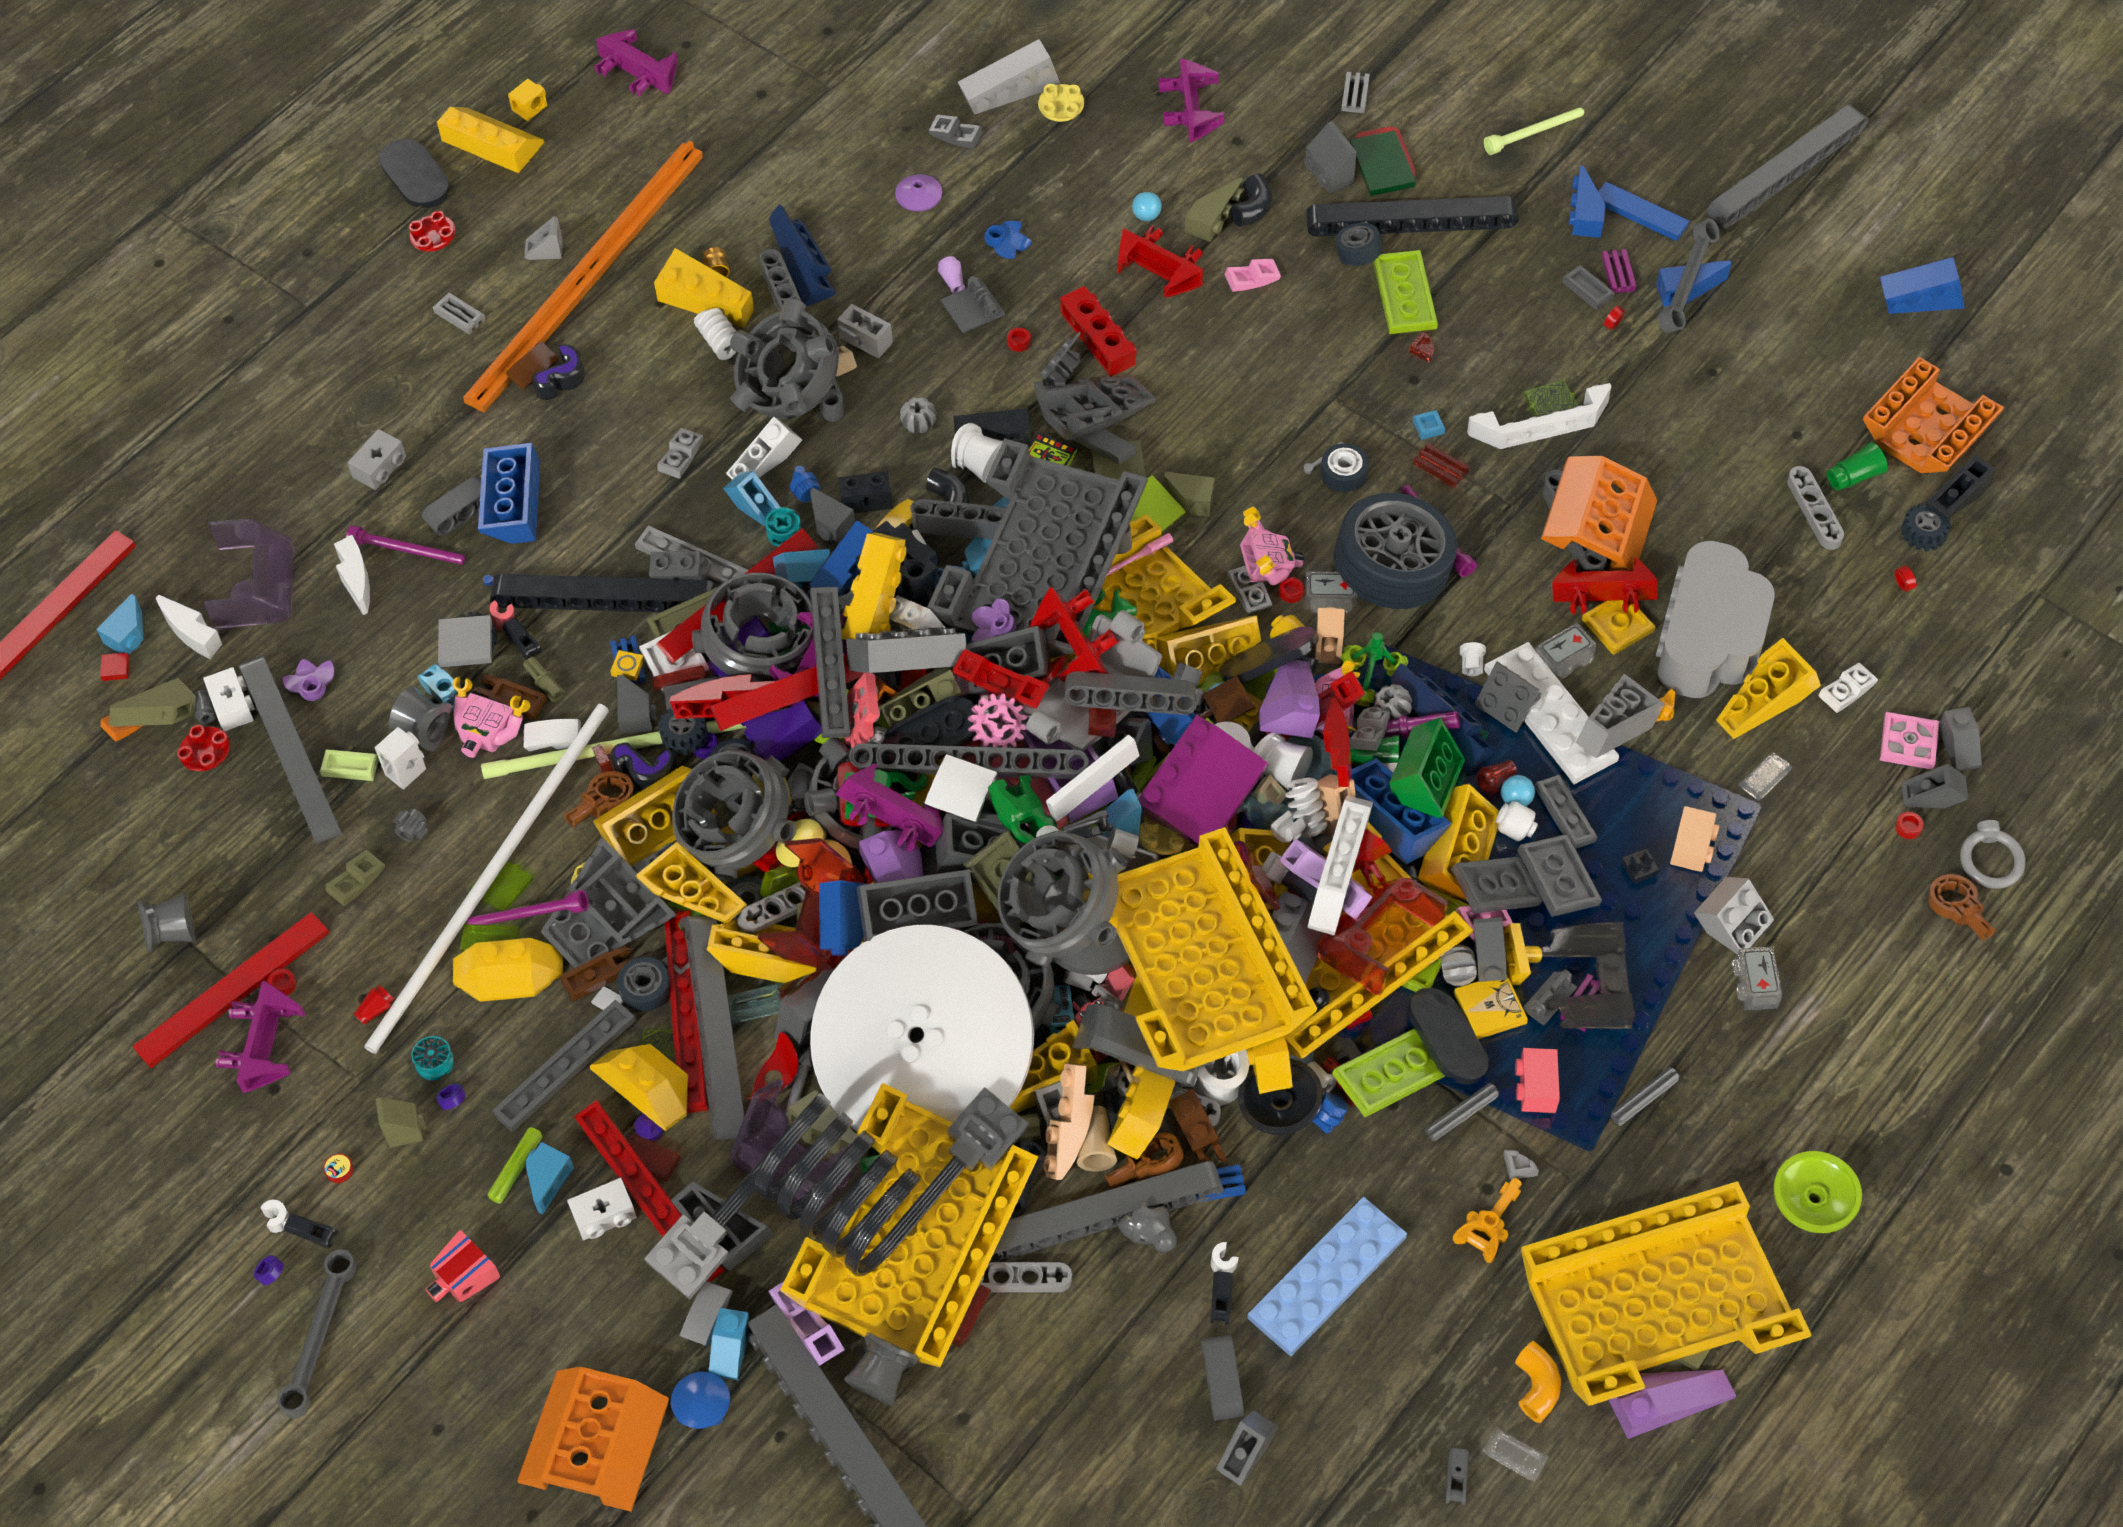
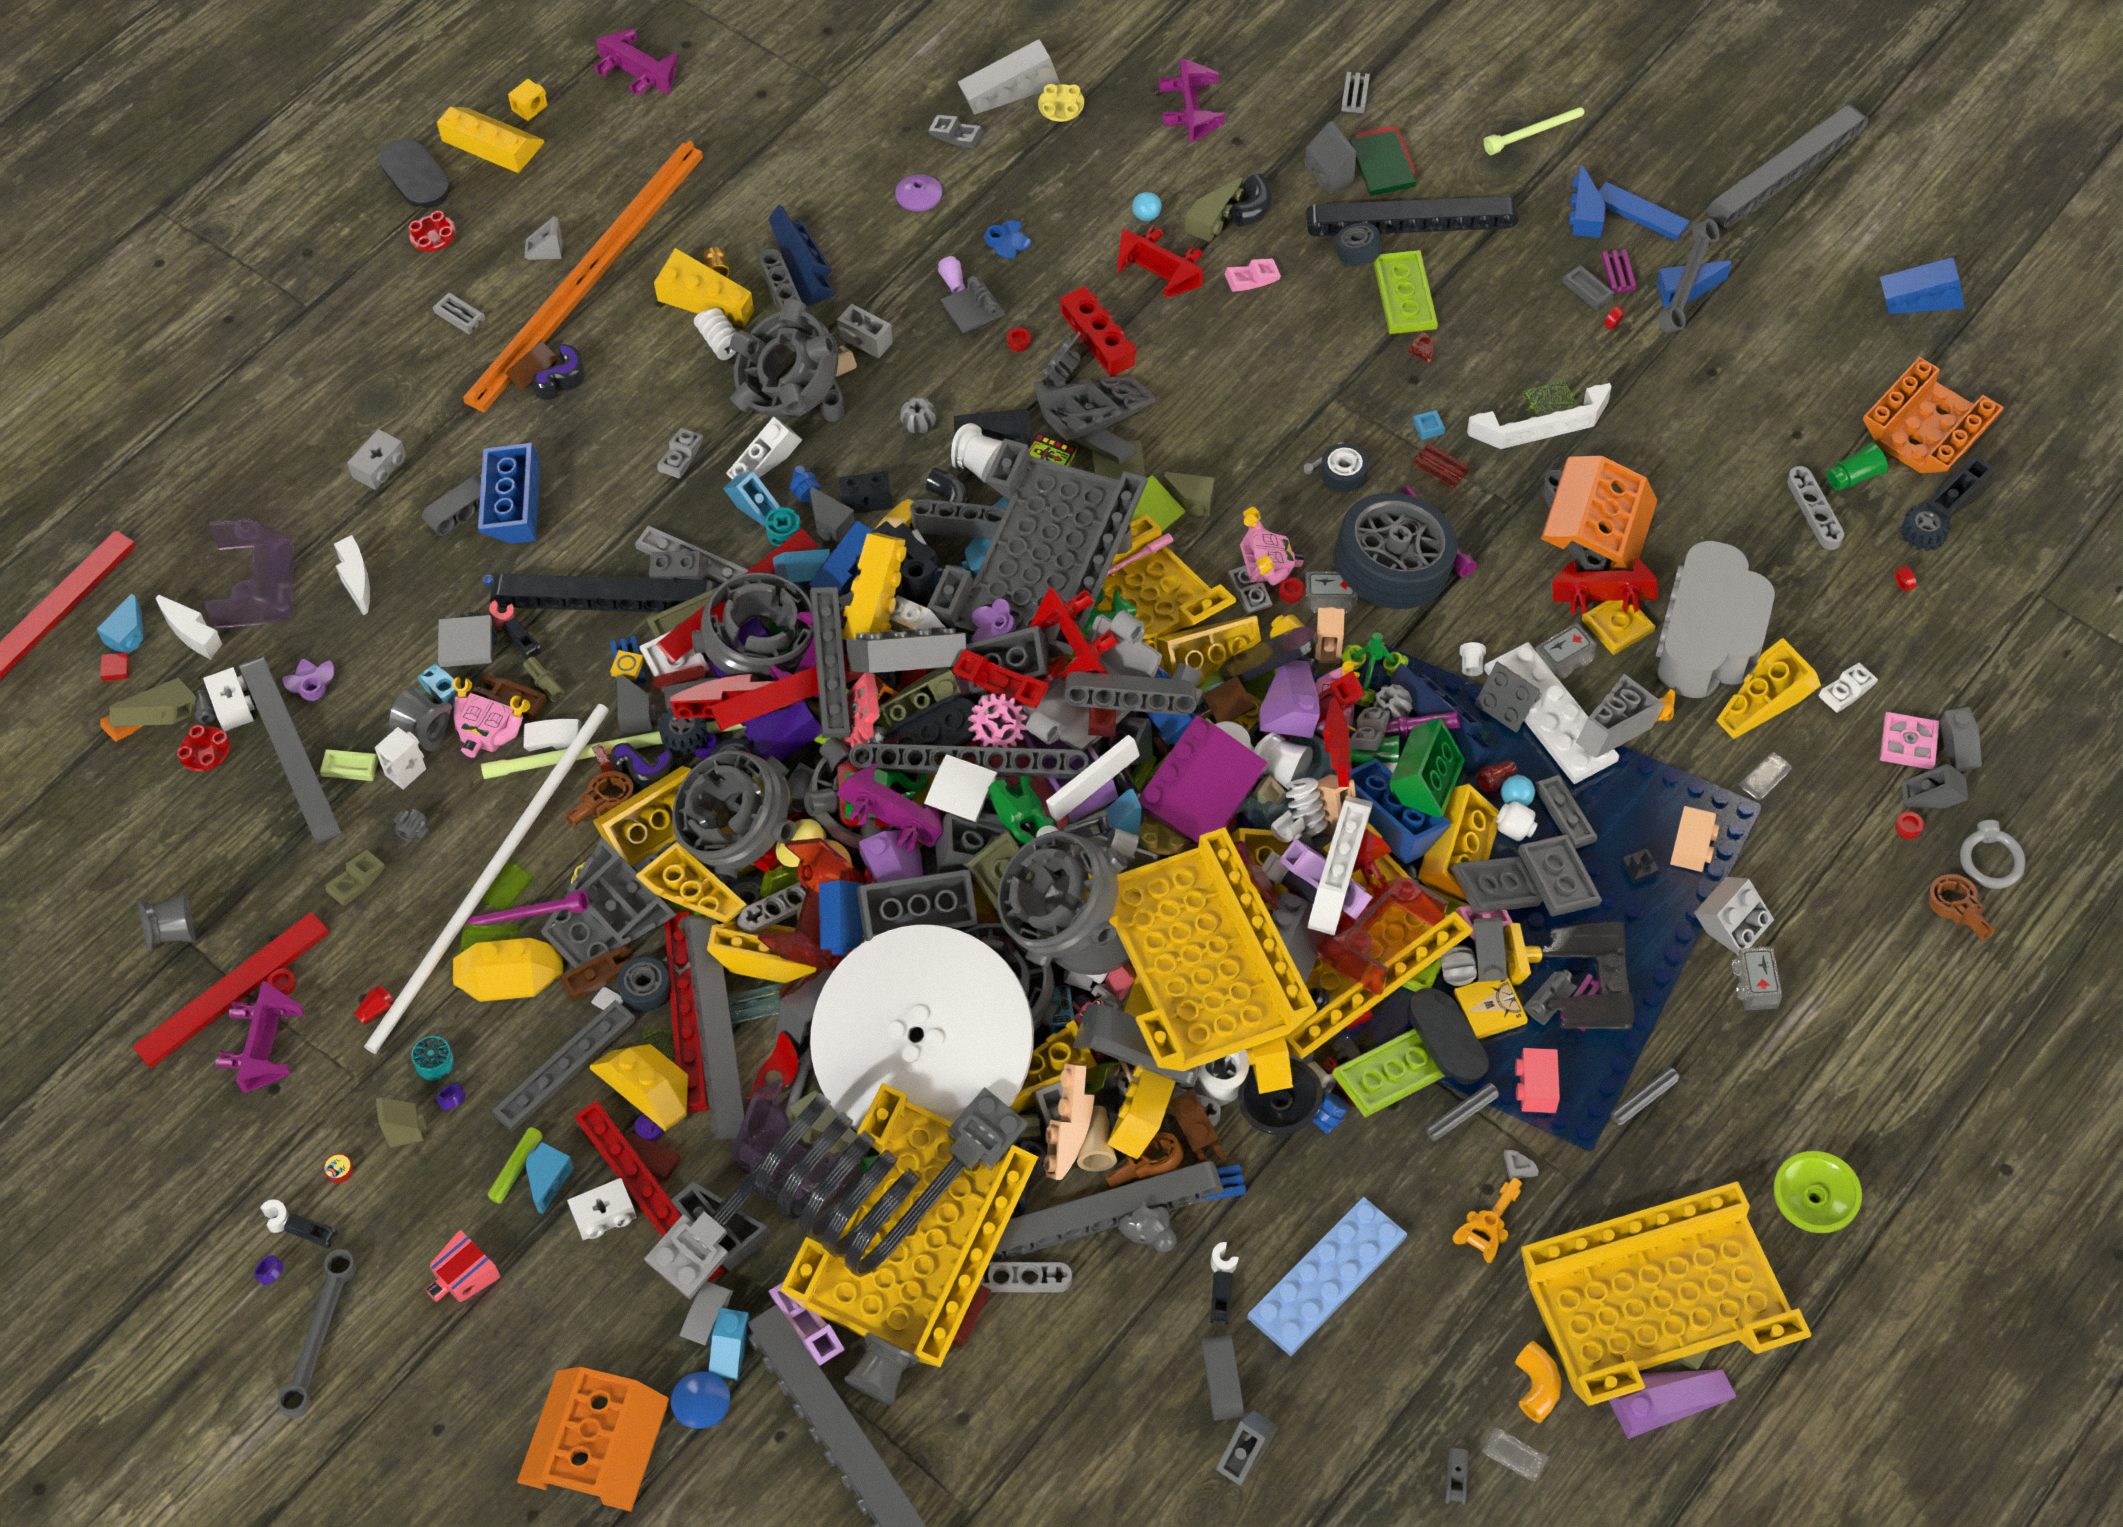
magenta piece [346,525,466,565] -> none

